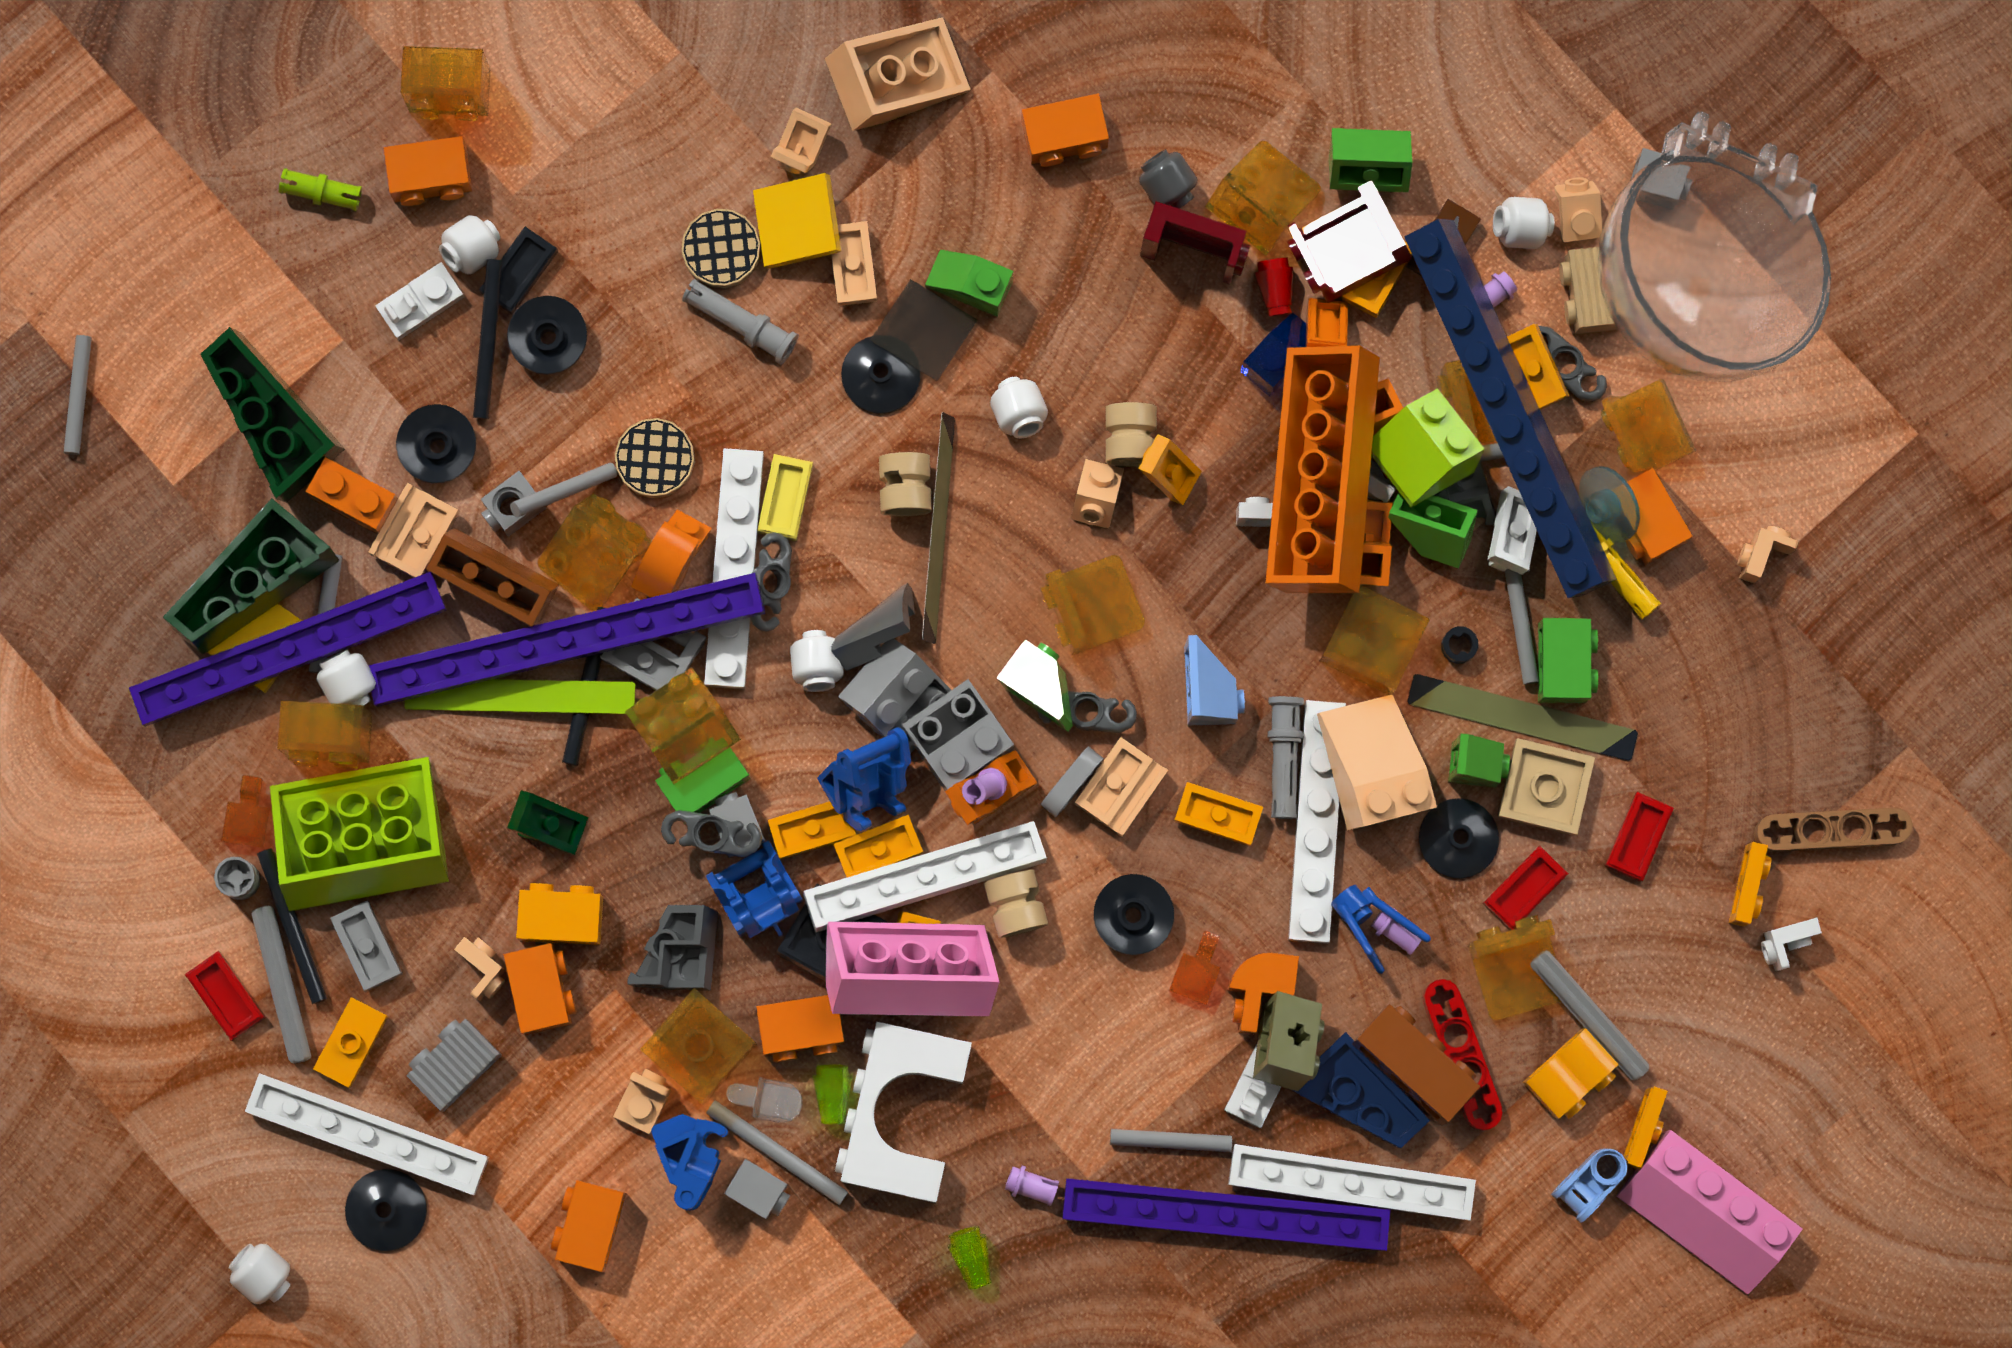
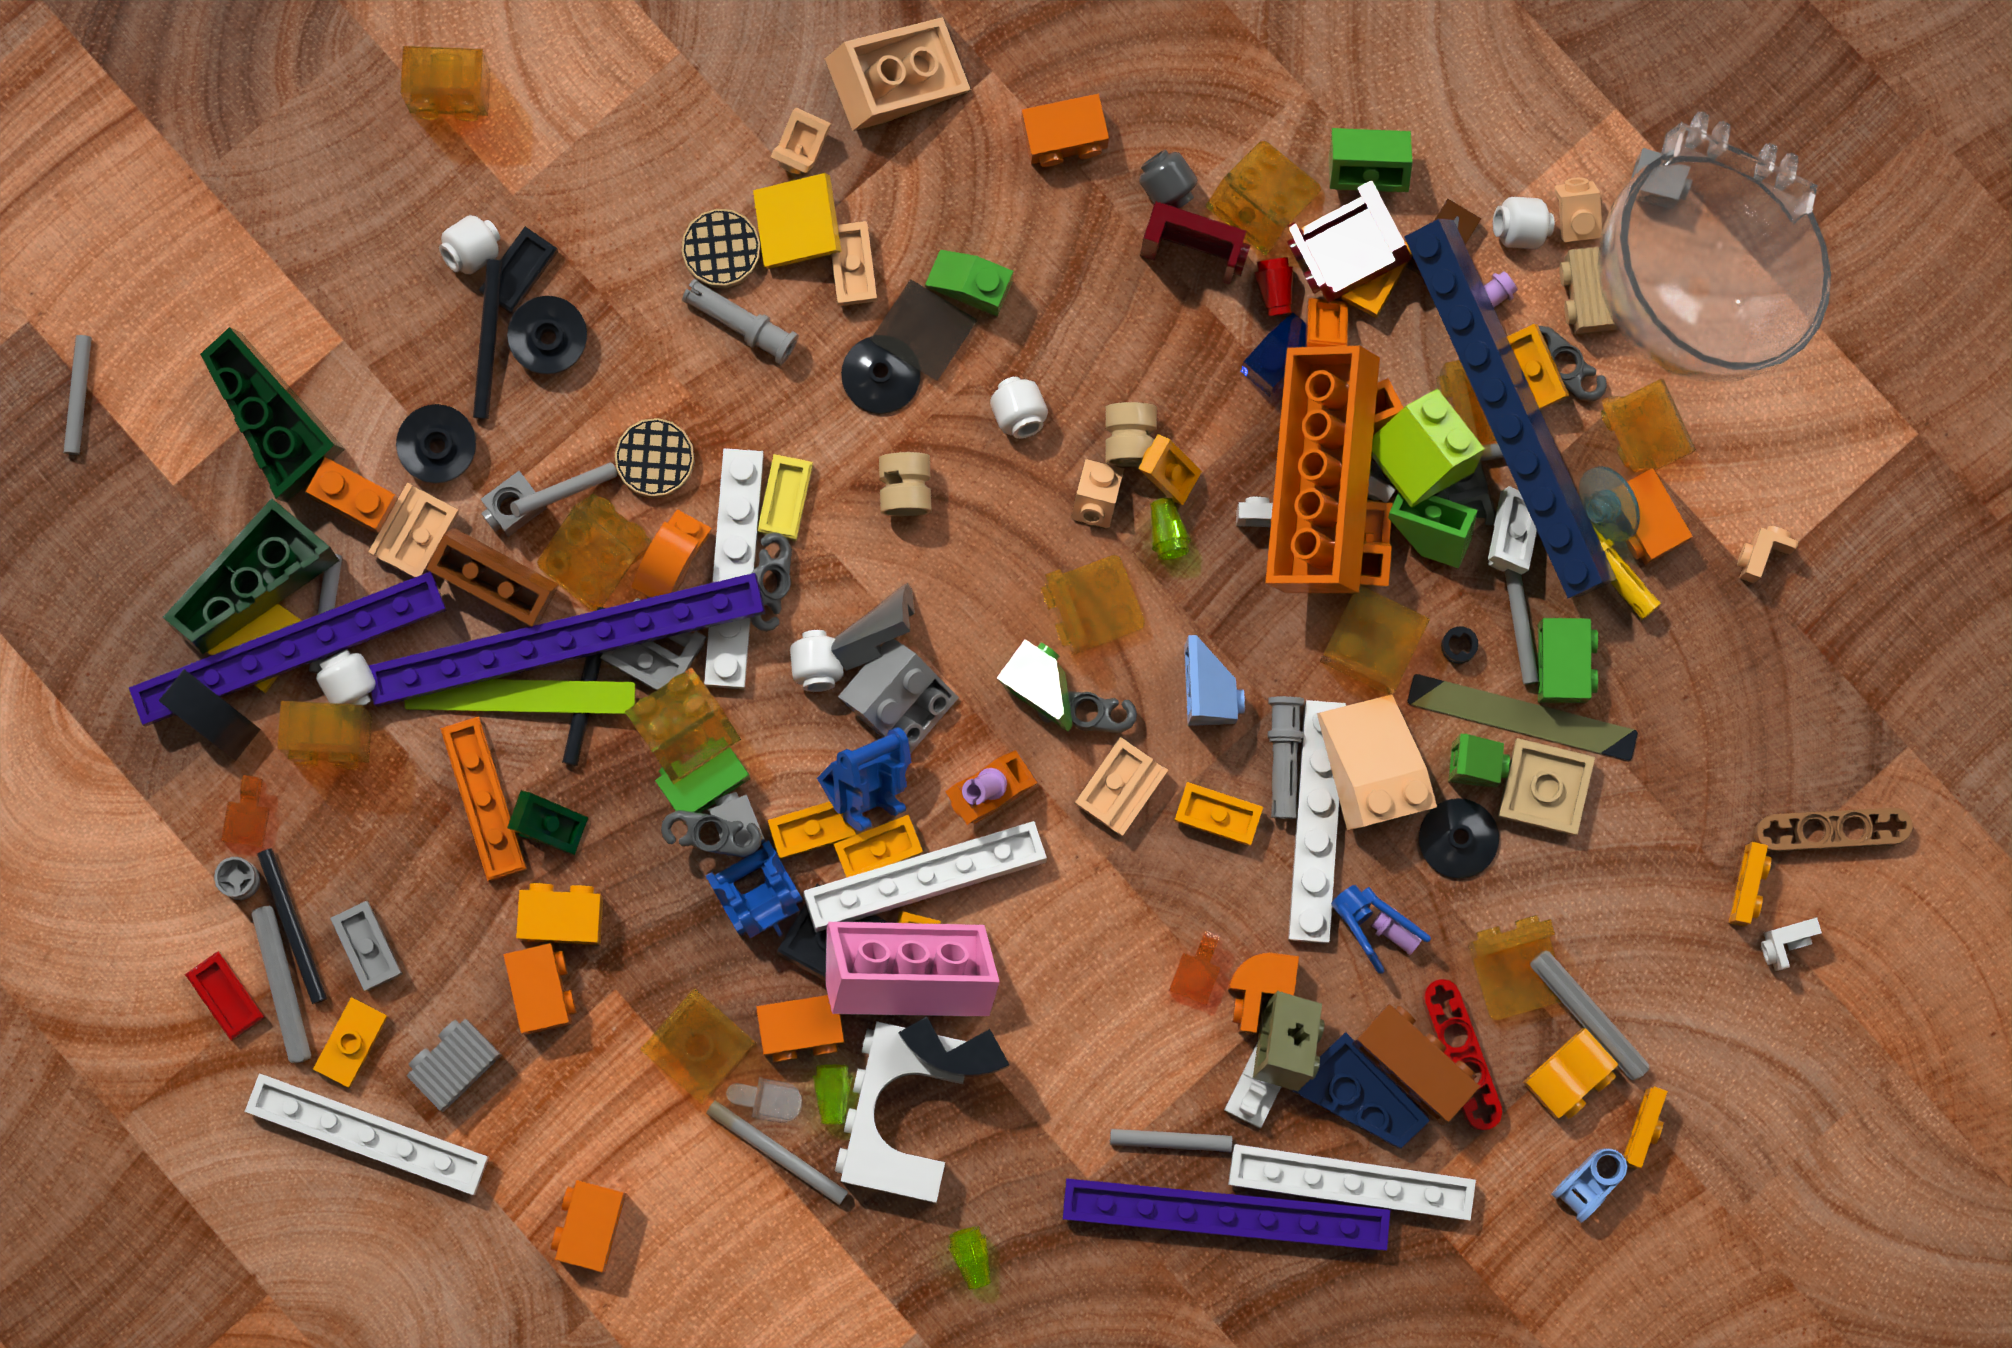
white head [229,1244,290,1304] -> none
lime slope [270,757,449,911] -> none
lime pin [279,168,362,211] -> none
black dish [345,1169,427,1251] -> none
white plate [375,262,465,341] -> none
orange brick [383,136,472,206] -> none
light nougat bracket [454,937,506,1001] -> none
light nougat bracket [613,1069,671,1135] -> none
dark grey slope [628,905,718,991] -> none
blue piece [651,1114,728,1211] -> none
light grey brick [724,1159,790,1219] -> none
light grey slope [902,679,1014,791] -> none
olive sticker [922,412,955,644] -> none
tan wheel [984,870,1048,938] -> none
lavender pin [1005,1165,1059,1206] -> none
light grey beam [1041,746,1104,817] -> none
black dish [1094,874,1174,955] -> none
red tile [1483,846,1569,931] -> none
red tile [1604,792,1674,882] -> none
bright pink slope [1616,1130,1803,1295] -> none
none -> black brick [159,669,261,761]
none -> orange tile [440,716,527,882]
none -> black brick [898,1017,1010,1077]
none -> clear neon green cone [1150,498,1191,560]

